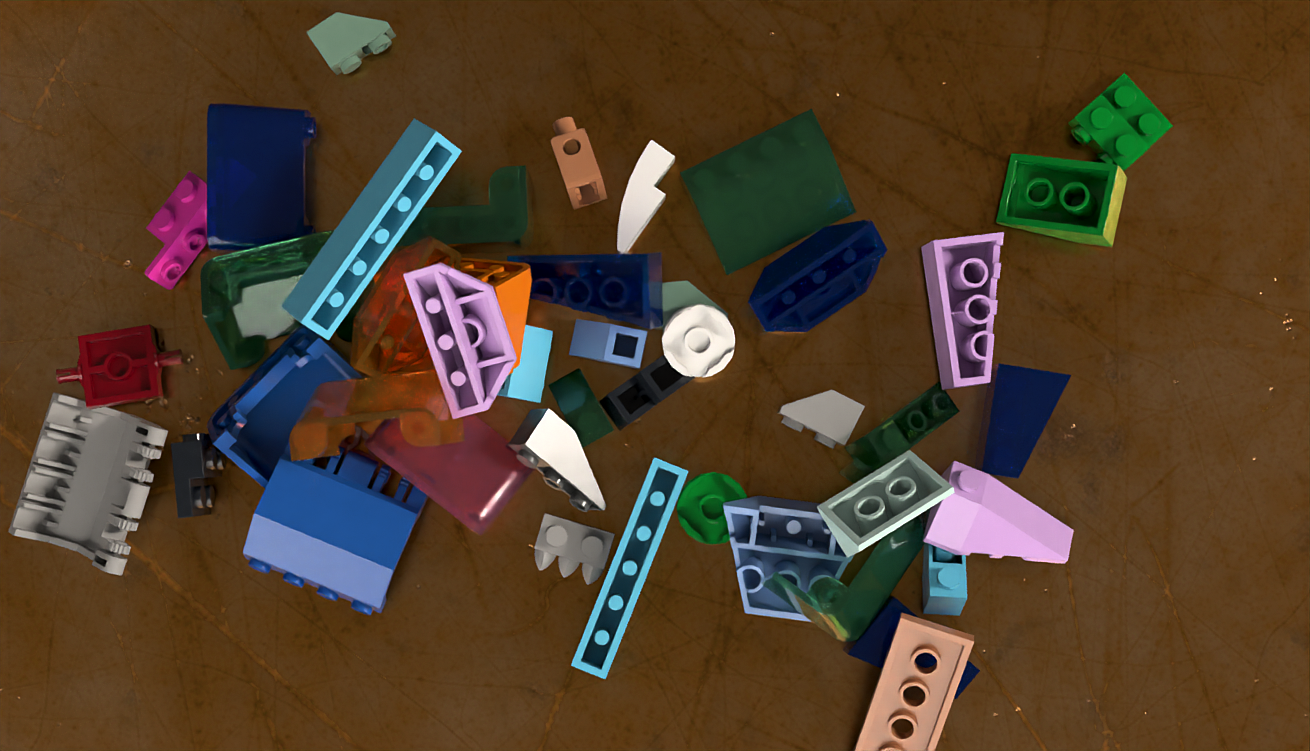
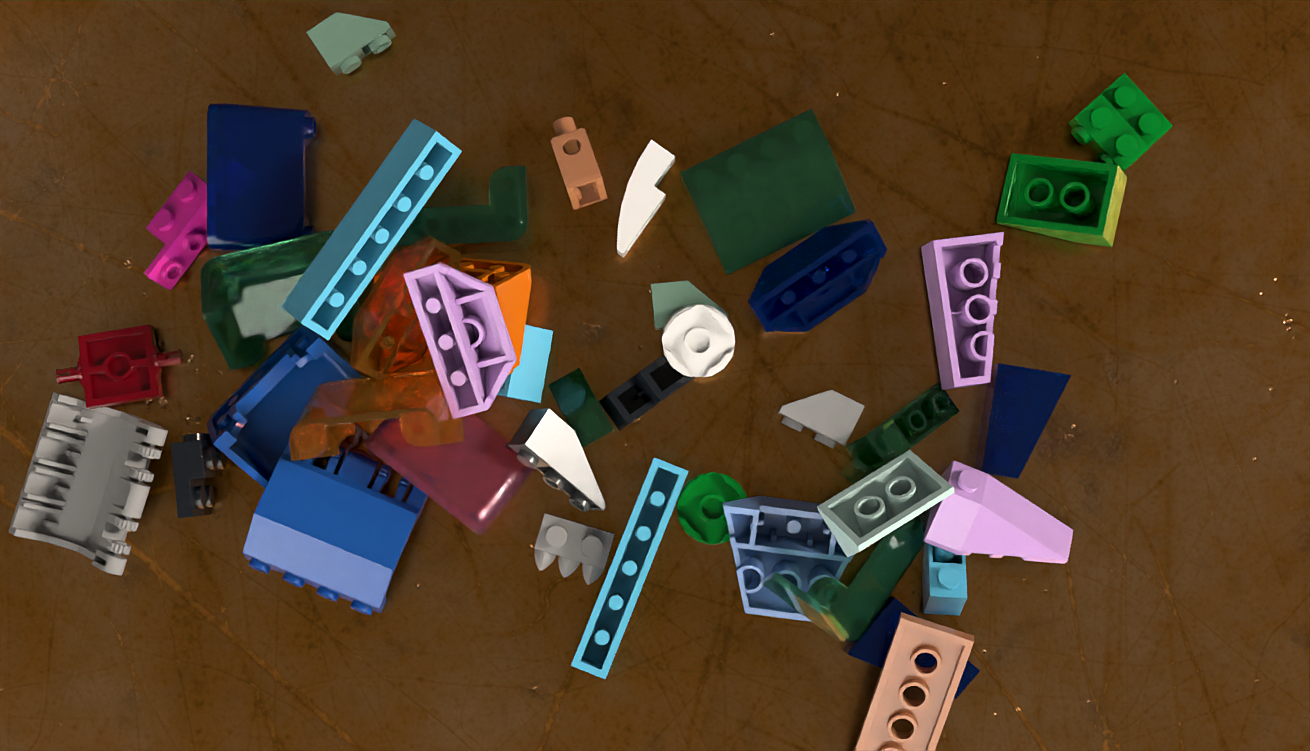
clear blue wedge [507,252,663,329] -> none
medium blue slope [569,319,647,370] -> none

